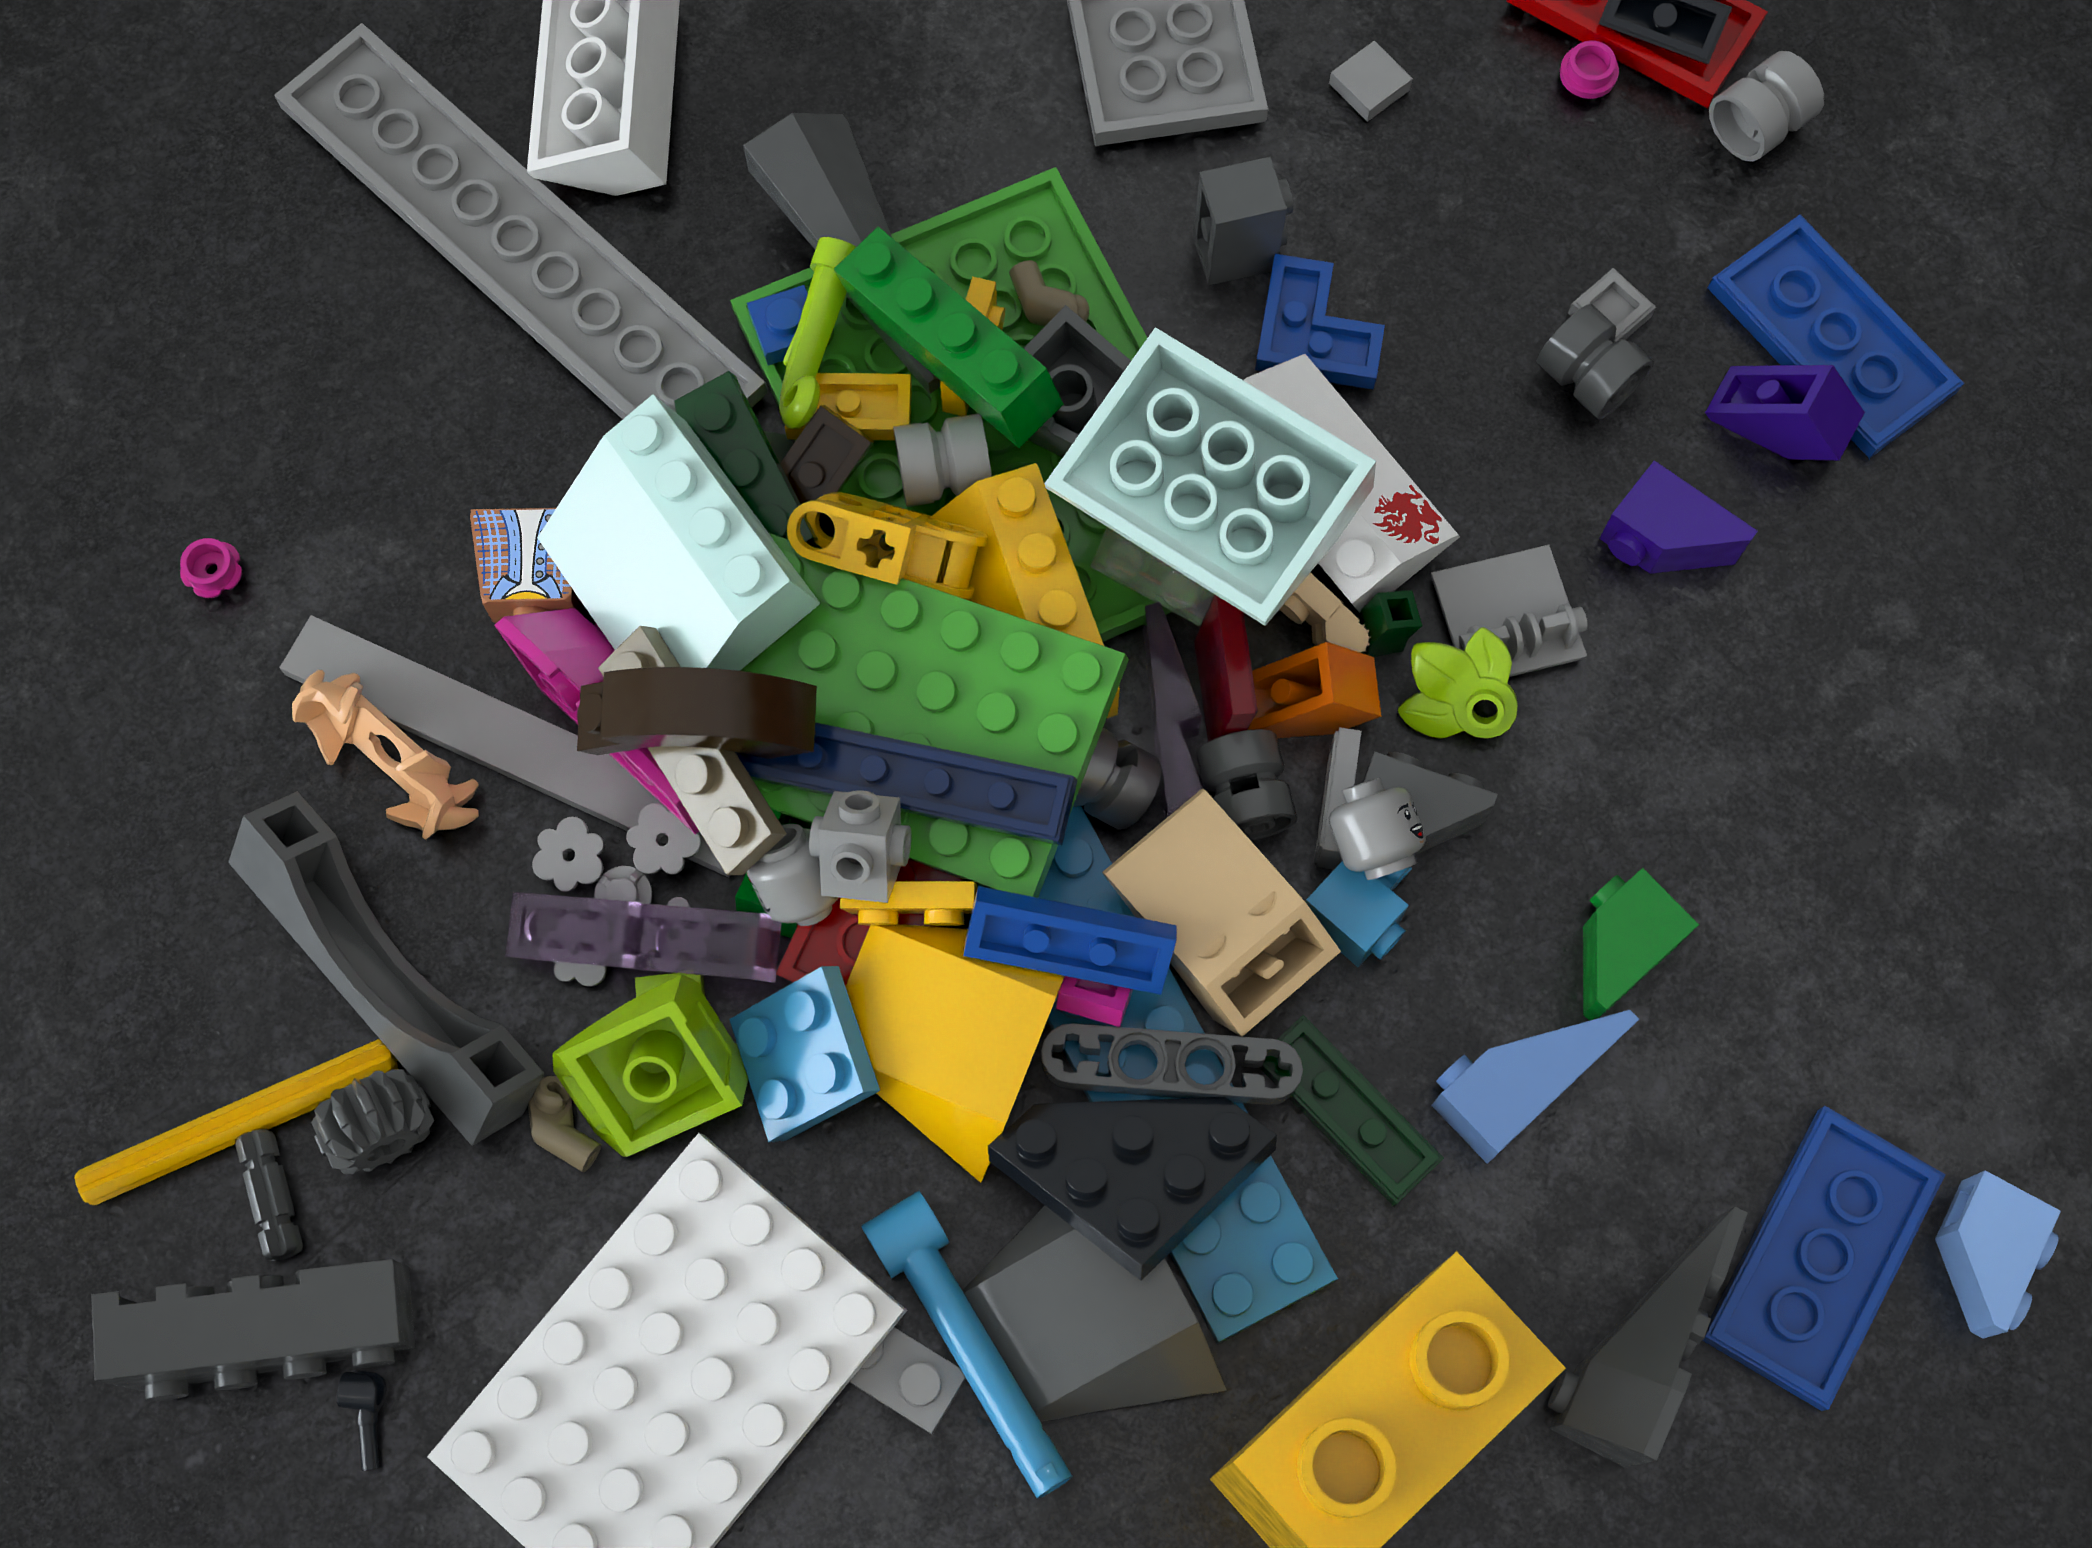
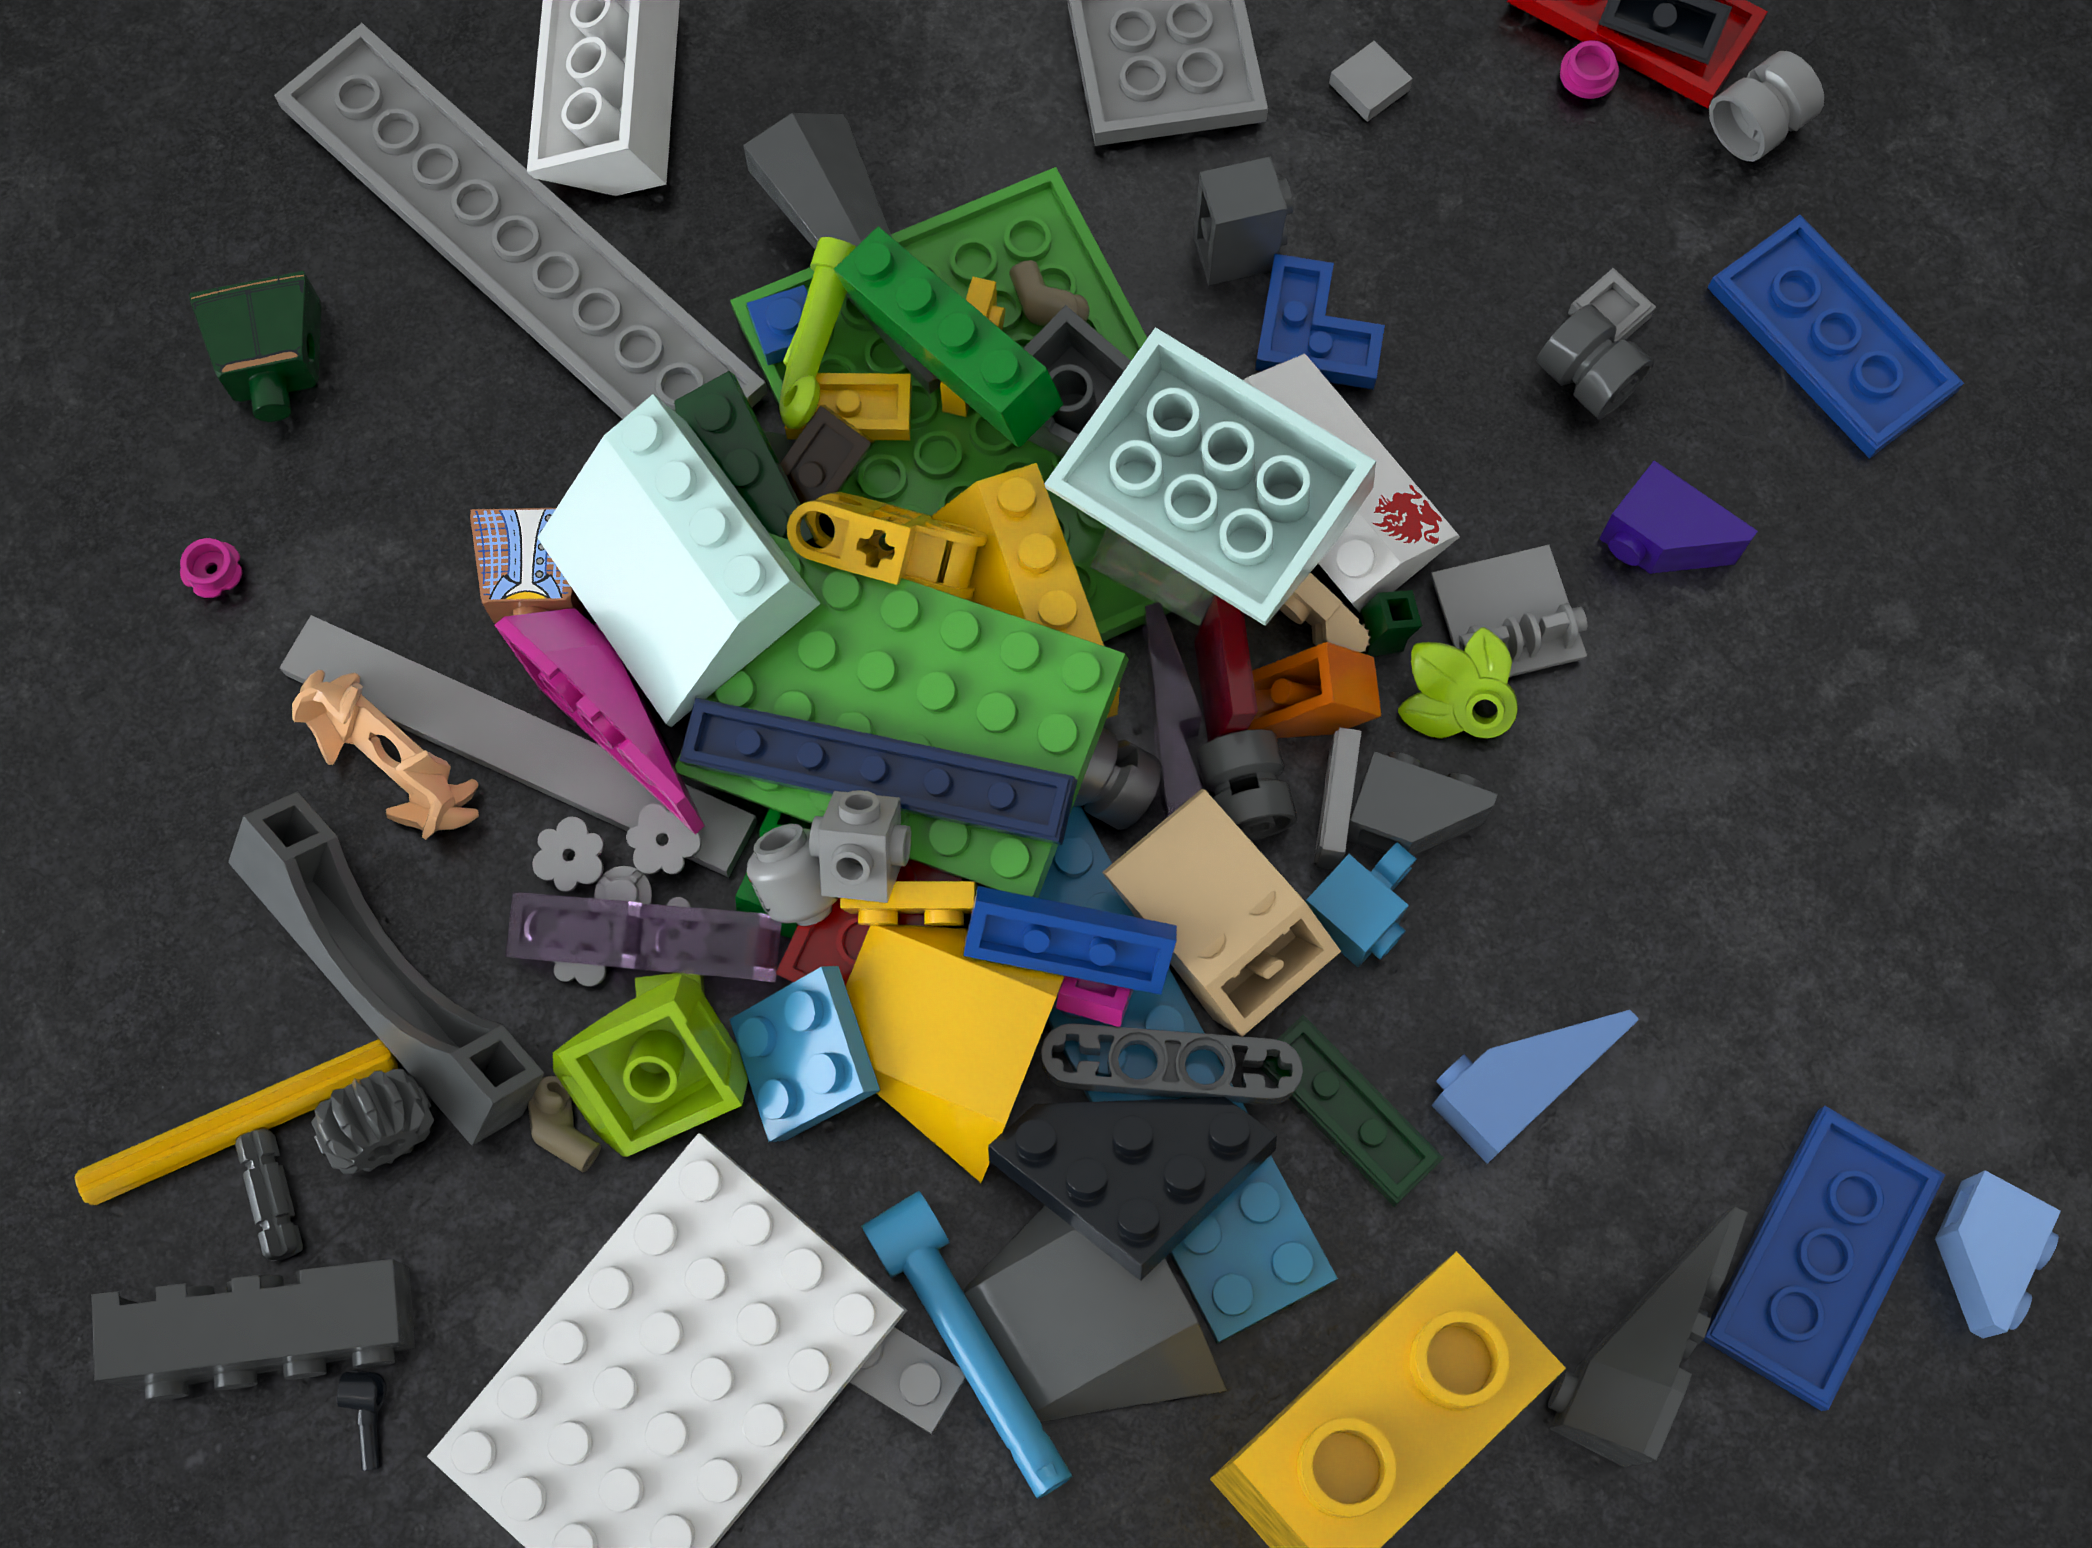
dark brown arch [577,667,817,759] -> none
plate [598,626,787,875] -> none
light grey wheel [893,413,992,507] -> none
light grey head [1329,777,1426,880] -> none
green slope [1583,868,1699,1021] -> none
dark purple slope [1705,365,1865,461] -> none
none -> dark green torso [189,271,321,422]

